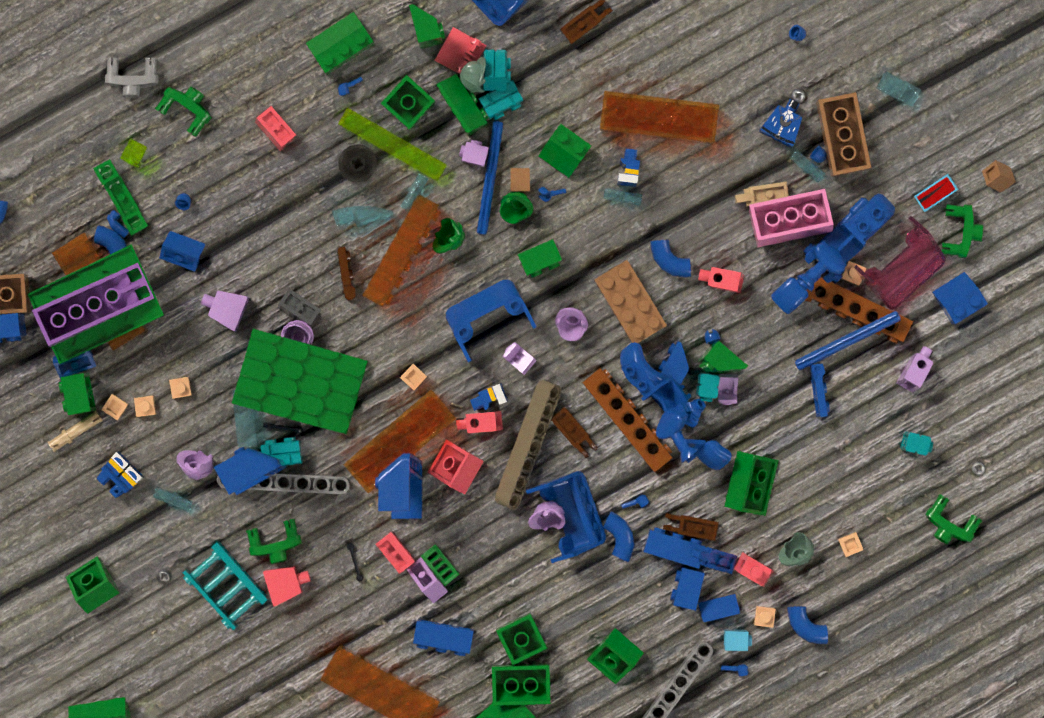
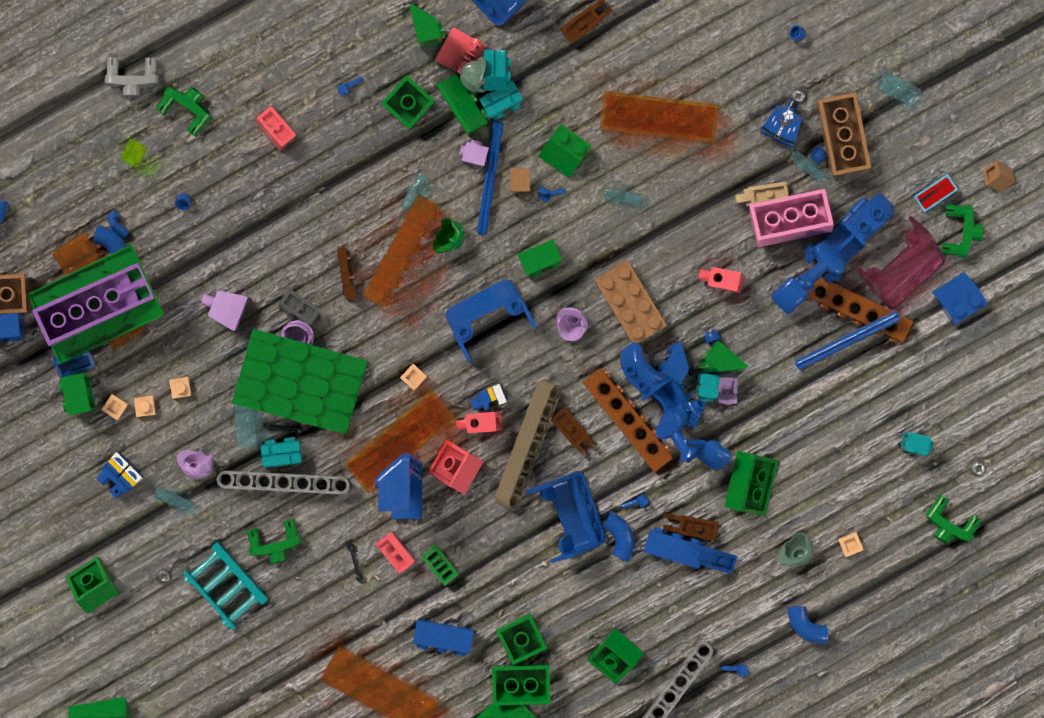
tan pin [48,411,103,452] -> none
green slope [93,159,148,235] -> none
blue panel [159,231,205,271] -> none
blue windscreen [214,447,286,495] -> none
coral torso [263,566,311,607] -> none
green slope [306,12,374,75] -> none
clear light blue slope [332,206,395,228] -> none
clear neon green plate [338,107,447,182] -> none
clear smoke brick [338,144,378,184] -> none
lavender slope [406,557,448,604] -> none
green piece [499,191,534,224] -> none
lavender bracket [503,342,537,375] -> none
lavender piece [528,501,565,531] -> none
blue hips [617,149,640,187] -> none
blue cylinder [650,240,691,278] -> none
blue brick [670,566,705,611] -> none
blue slope [698,594,740,622] -> none
medium azure brick [724,629,752,651] -> none
coral torso [734,552,774,587] -> none
light nougat plate [754,606,776,628] -> none
blue hinge [810,364,830,417] -> none
light nougat plate [841,261,867,286] -> none
lavender torso [896,346,934,393] -> none

